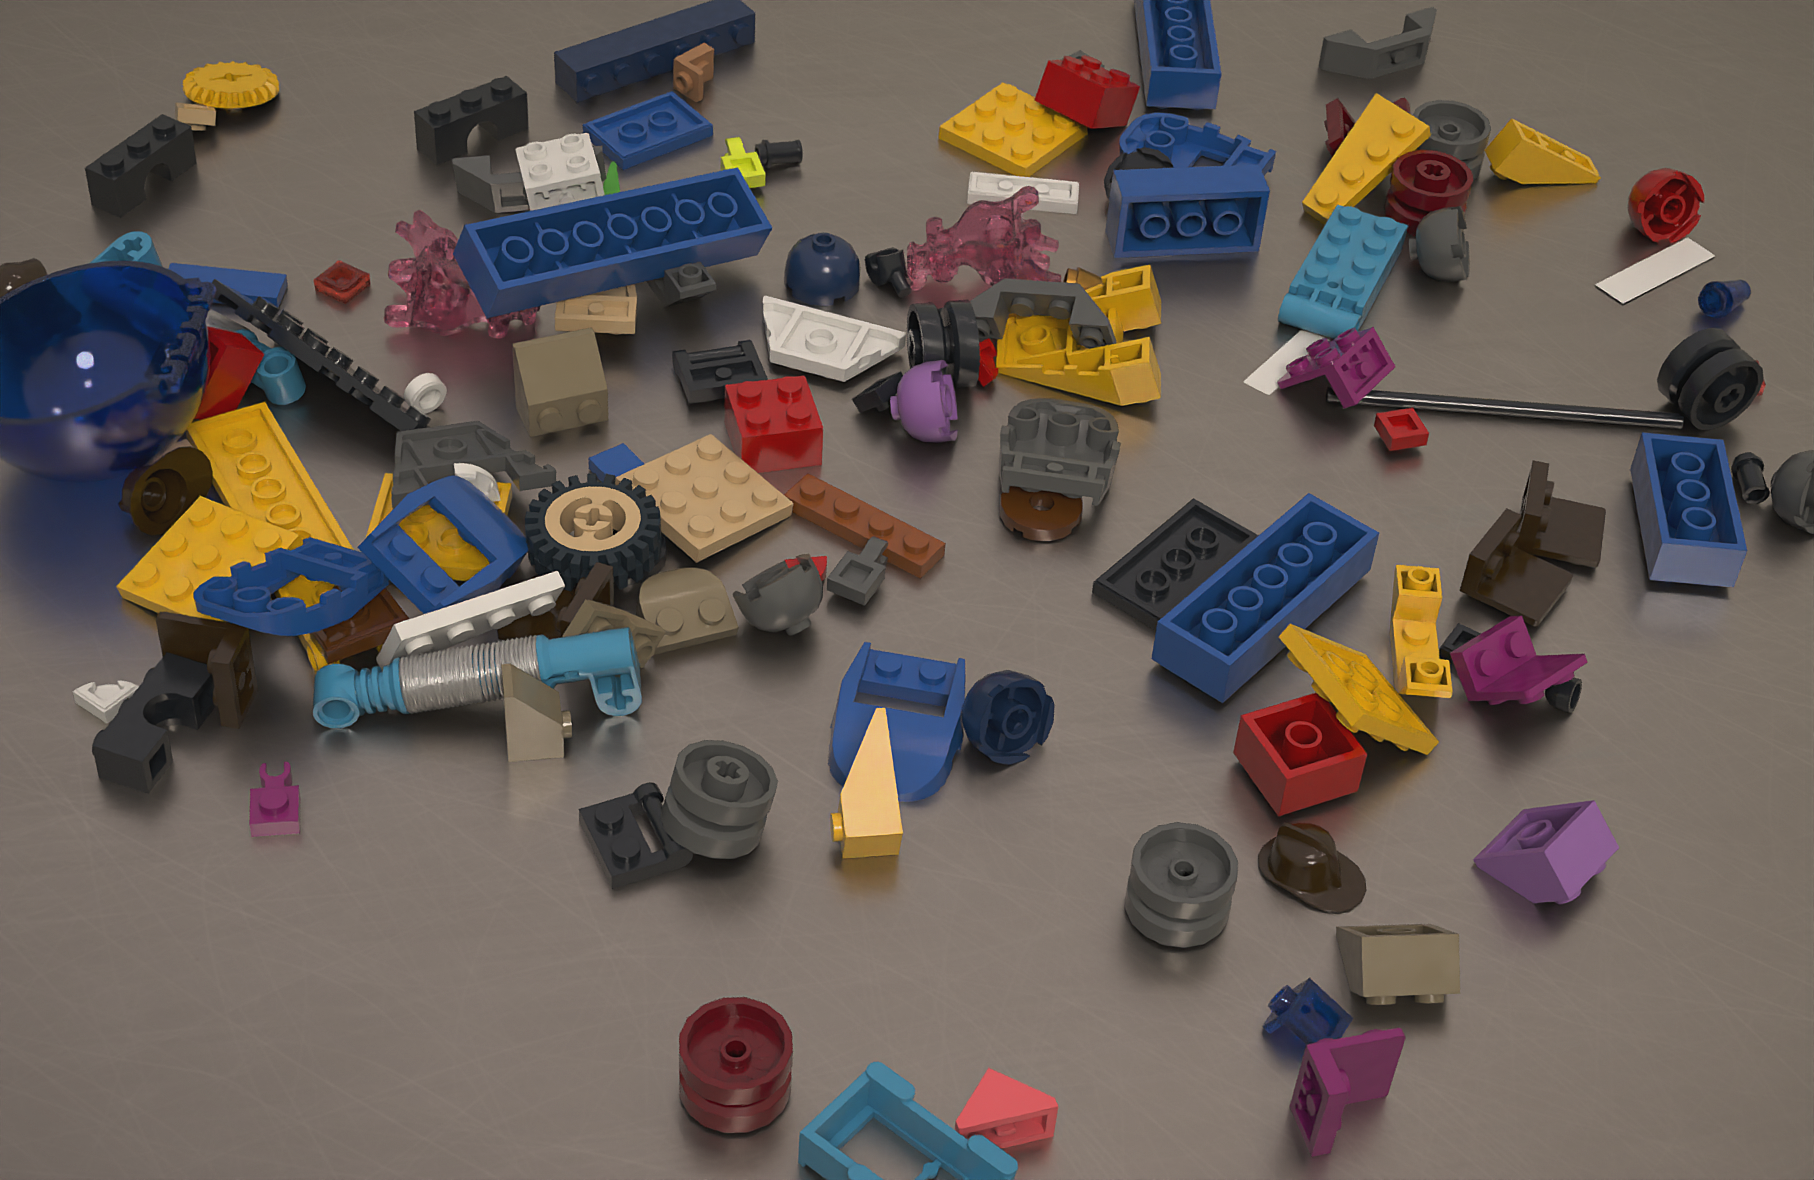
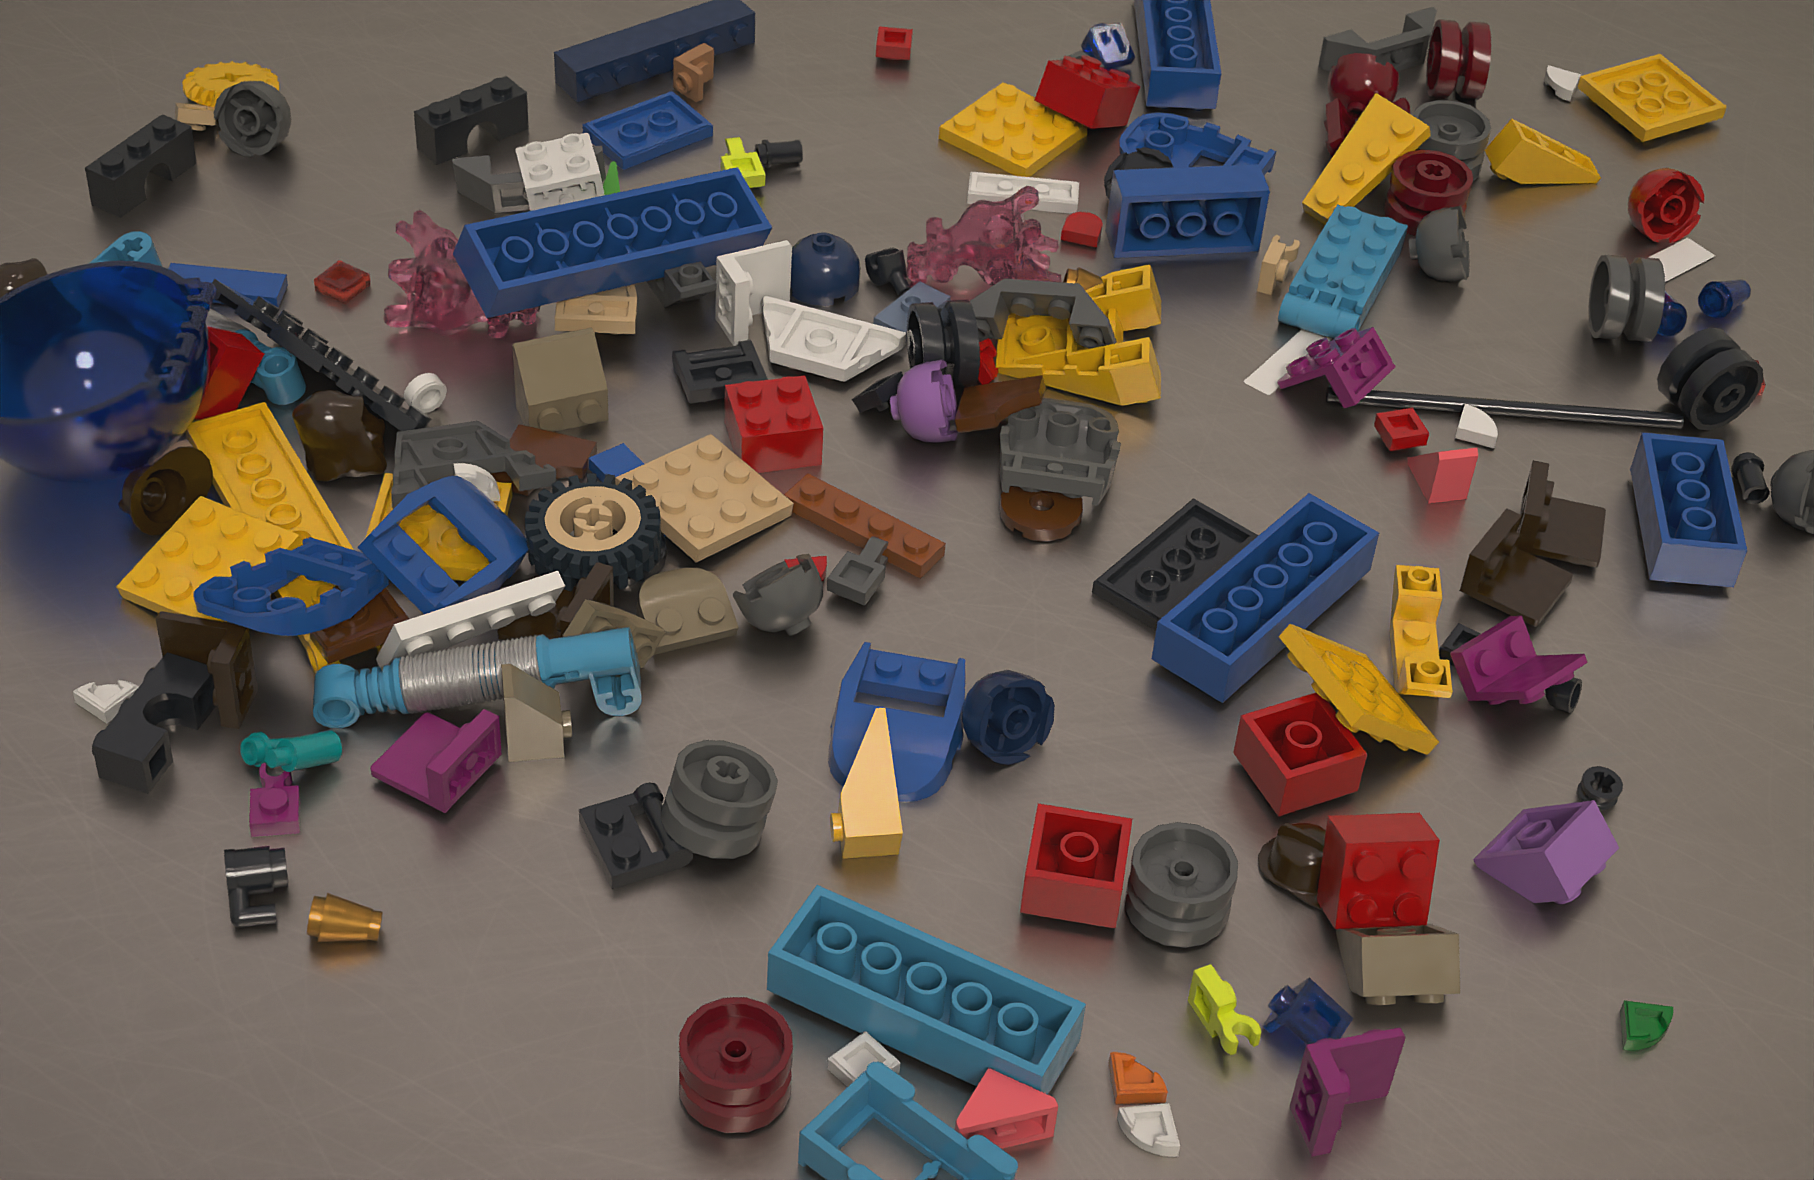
none -> dark grey cylinder [214,81,291,157]
none -> black piece [224,846,289,928]
none -> teal plant [240,730,342,772]
none -> dark brown piece [292,390,387,482]
none -> pearl gold cone [307,893,383,942]
none -> magenta bracket [370,709,502,813]
none -> reddish brown tile [490,424,597,496]
none -> white bracket [715,240,792,346]
none -> dark azure brick [767,885,1086,1095]
none -> white tile [828,1031,900,1087]
none -> sand blue plate [873,281,951,342]
none -> red plate [876,26,913,61]
none -> reddish brown tile [955,375,1046,433]
none -> red brick [1020,803,1133,929]
none -> red tile [1061,212,1103,248]
none -> clear blue bracket [1081,22,1135,69]
none -> orange tile [1108,1052,1168,1104]
none -> white tile [1117,1103,1180,1157]
none -> neon yellow plate [1188,964,1261,1055]
none -> tan plate [1257,235,1300,295]
none -> red brick [1317,812,1440,929]
none -> dark red cylinder [1327,53,1399,121]
none -> coral slope [1407,448,1478,504]
none -> dark red wheel [1426,19,1491,100]
none -> white tile [1455,404,1498,448]
none -> white tile [1544,65,1581,101]
none -> yellow plate [1577,54,1727,142]
none -> black bush [1577,766,1623,810]
none -> dark grey wheel [1588,255,1665,342]
none -> green tile [1620,1000,1674,1051]
none -> clear blue cone [1657,290,1687,337]

